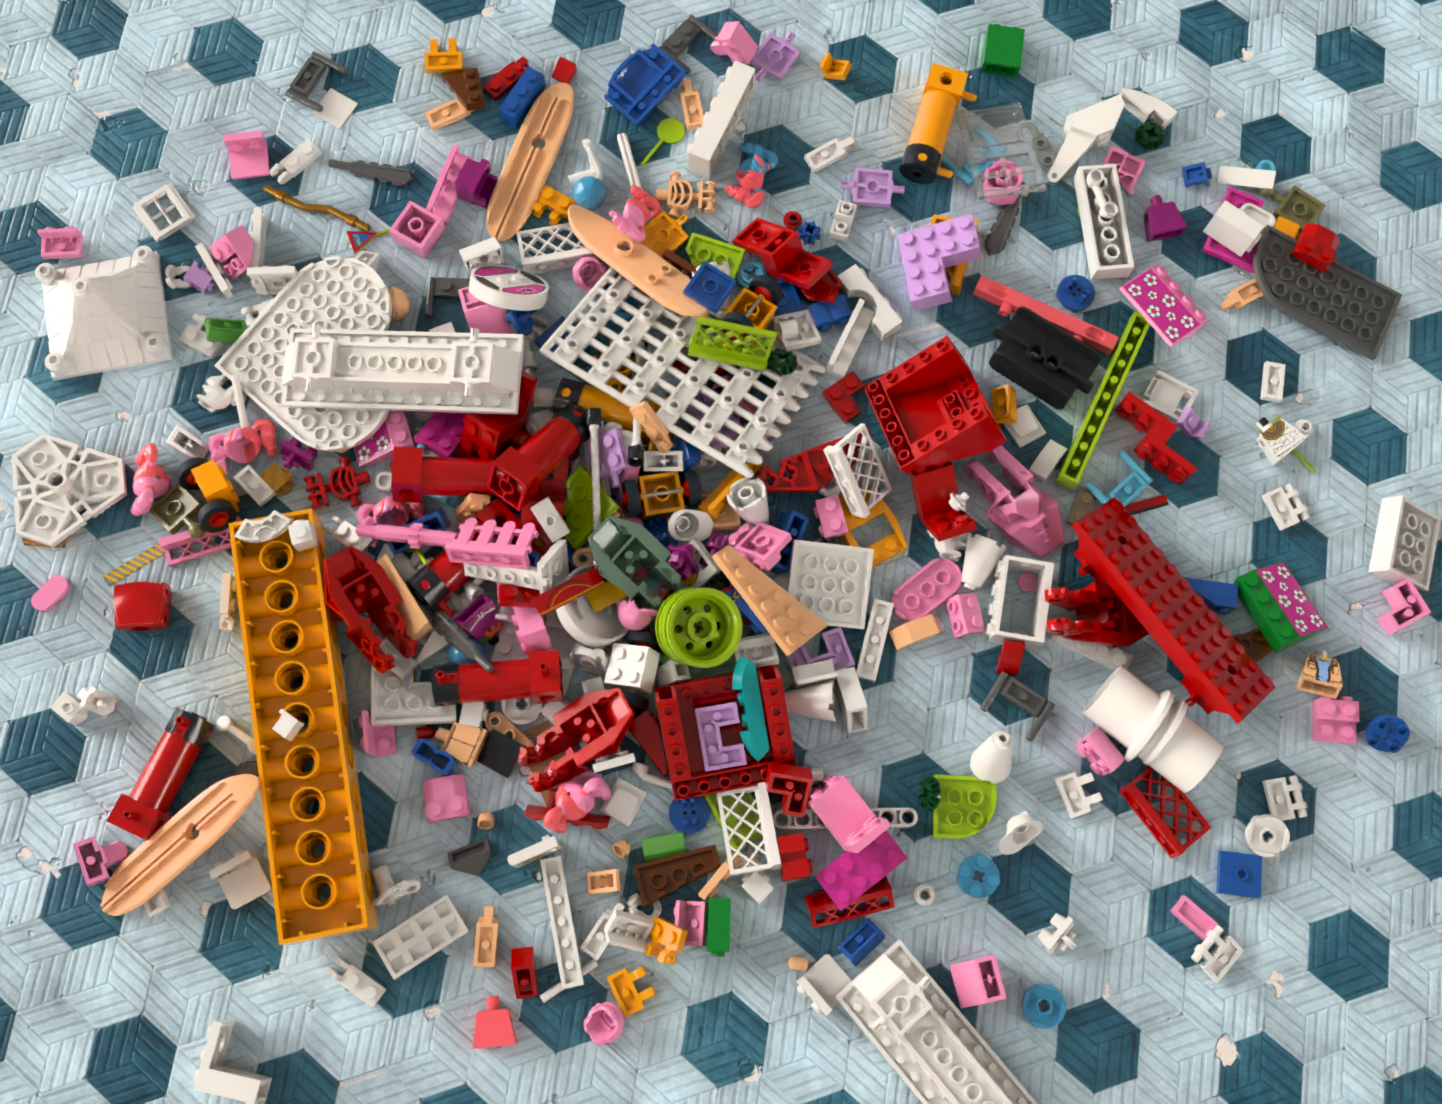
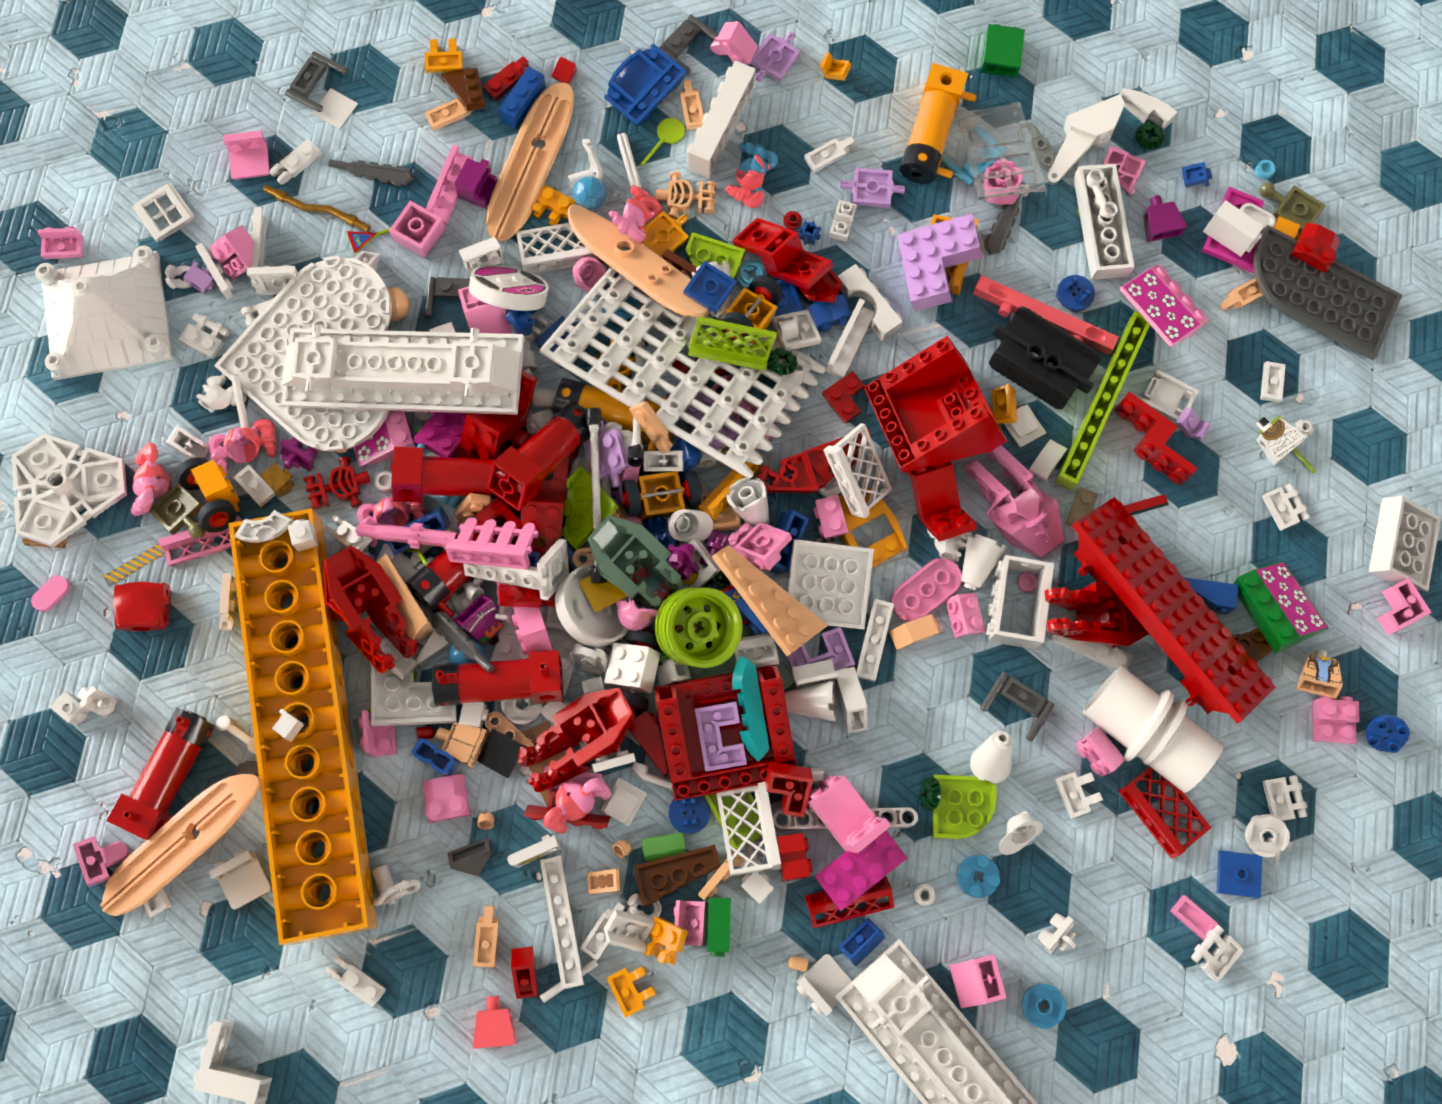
bright green slope [205,318,247,343] -> none
white plate [372,894,470,980] -> none
white plate [530,497,570,543] -> none
red sticker [530,567,605,617] -> none
bright pink hair [583,1002,625,1046] -> none
white plant [948,491,970,512] -> none
red slope [996,639,1025,676] -> none
medium azure plate [1085,450,1153,507] -> none
white sticker [1217,166,1276,189] -> none

